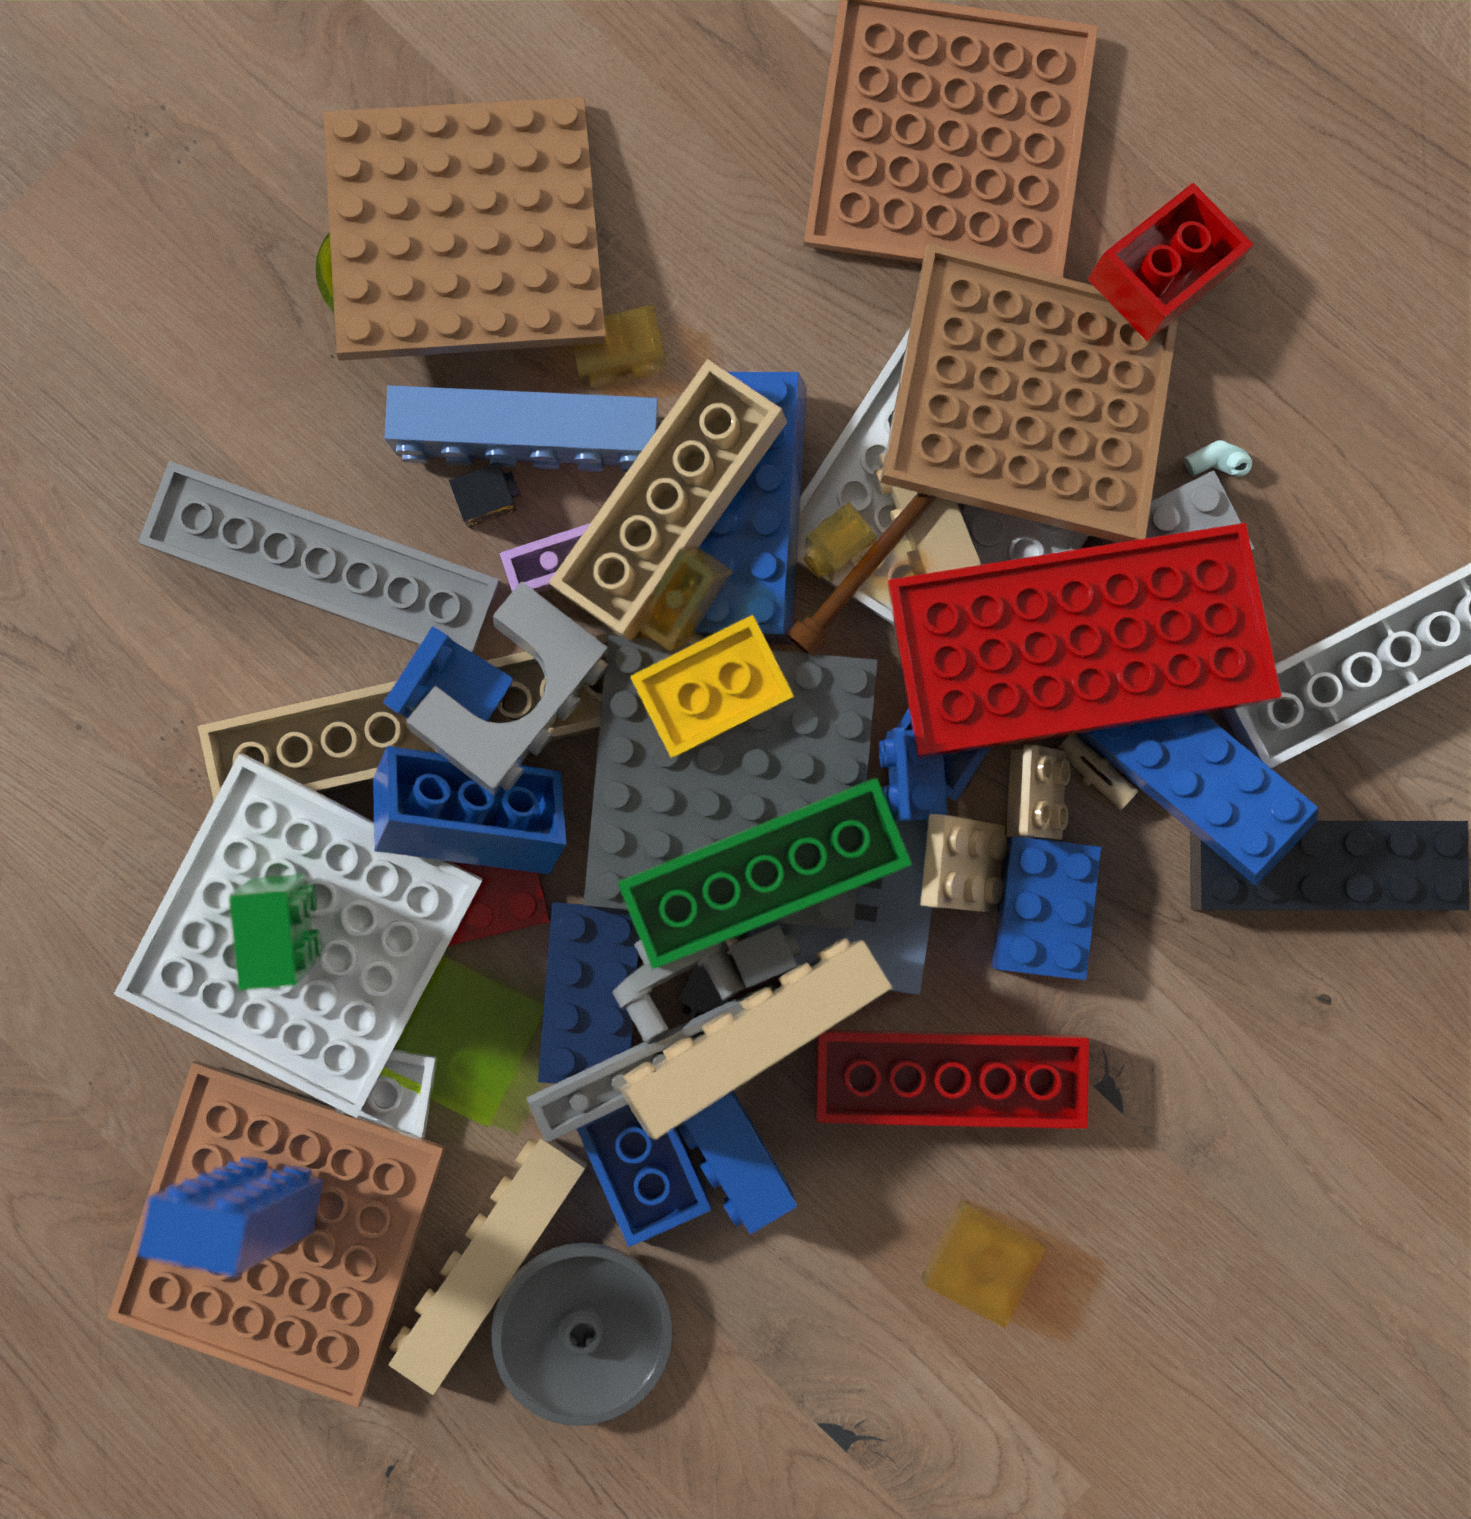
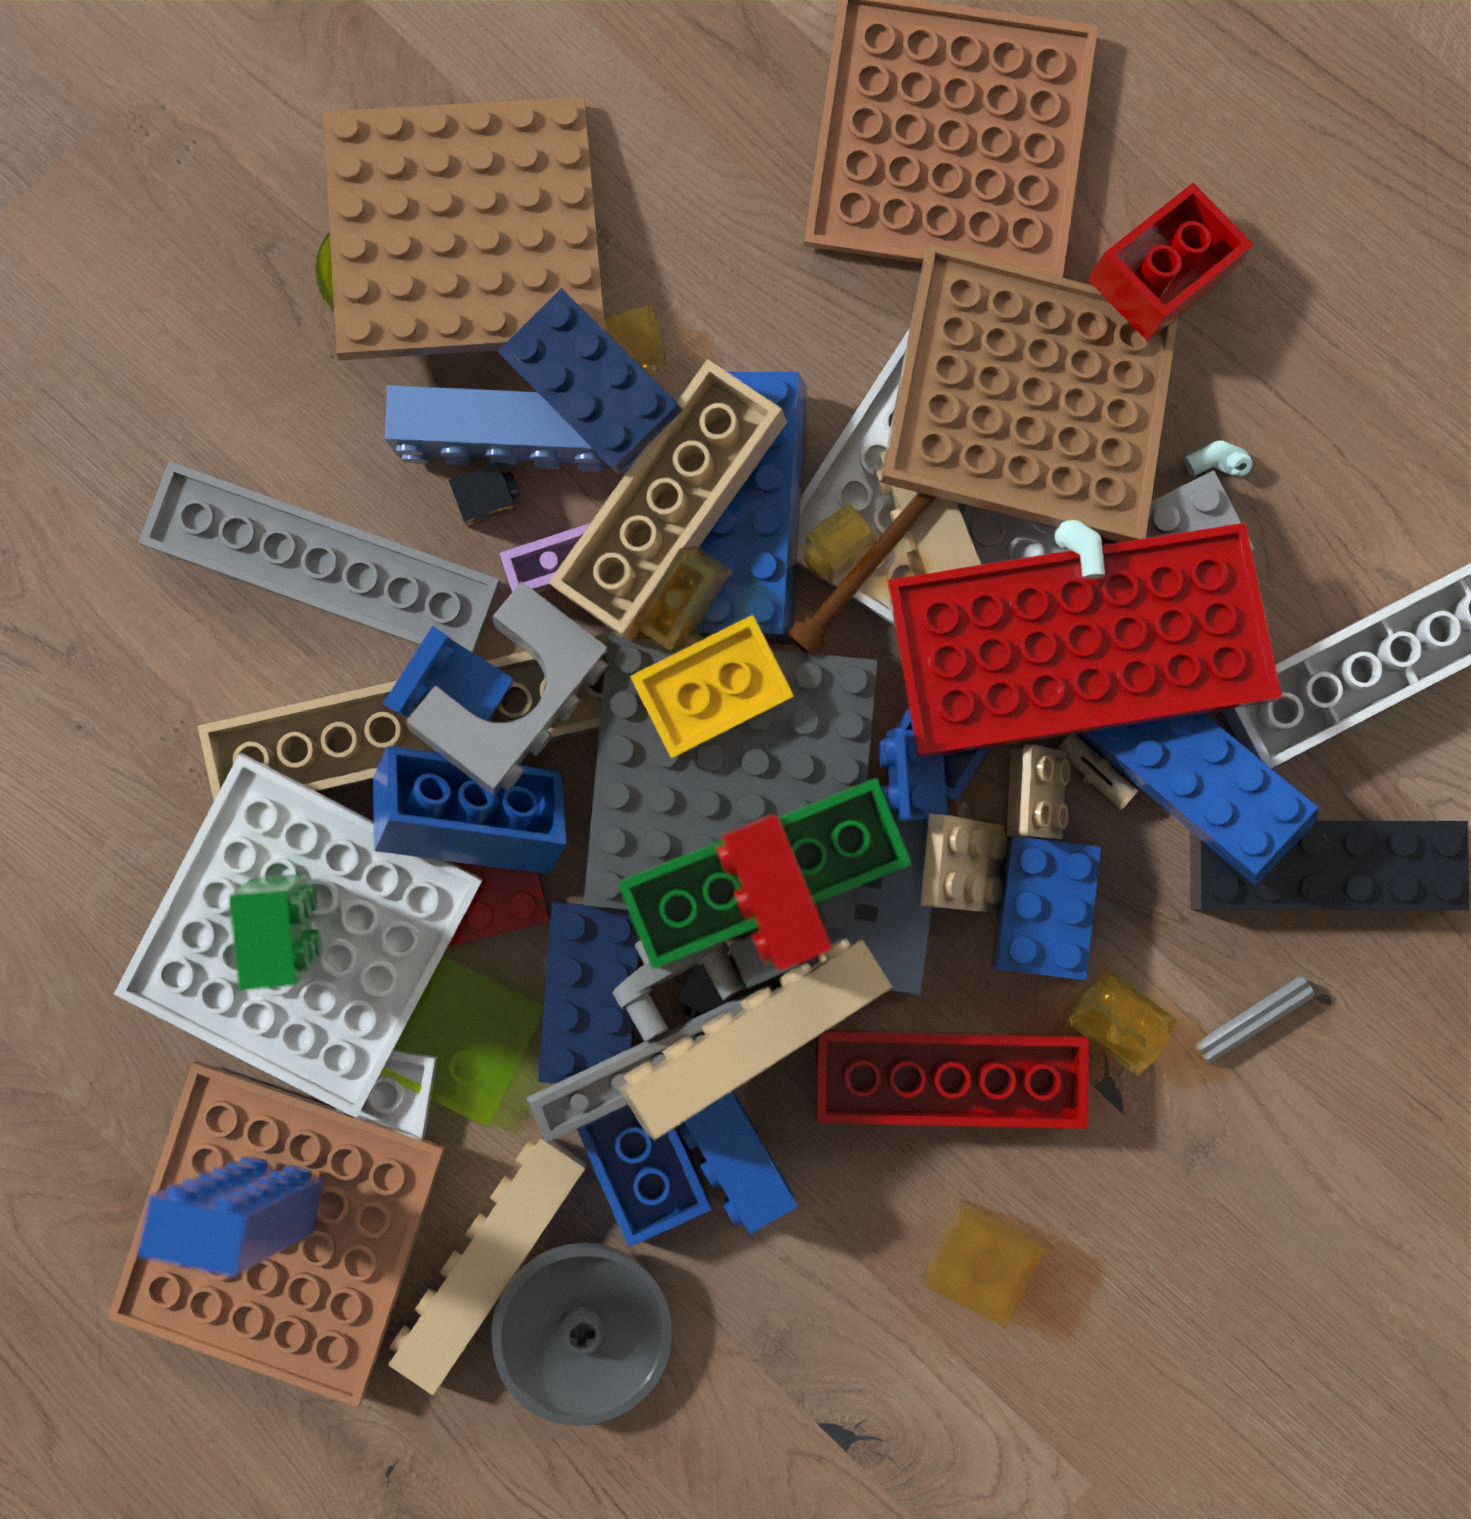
none -> dark blue plate [498,288,683,474]
none -> red brick [715,814,832,972]
none -> light aqua arm [1055,520,1105,579]
none -> clear yellow brick [1067,967,1178,1076]
none -> light grey axle [1195,977,1315,1064]

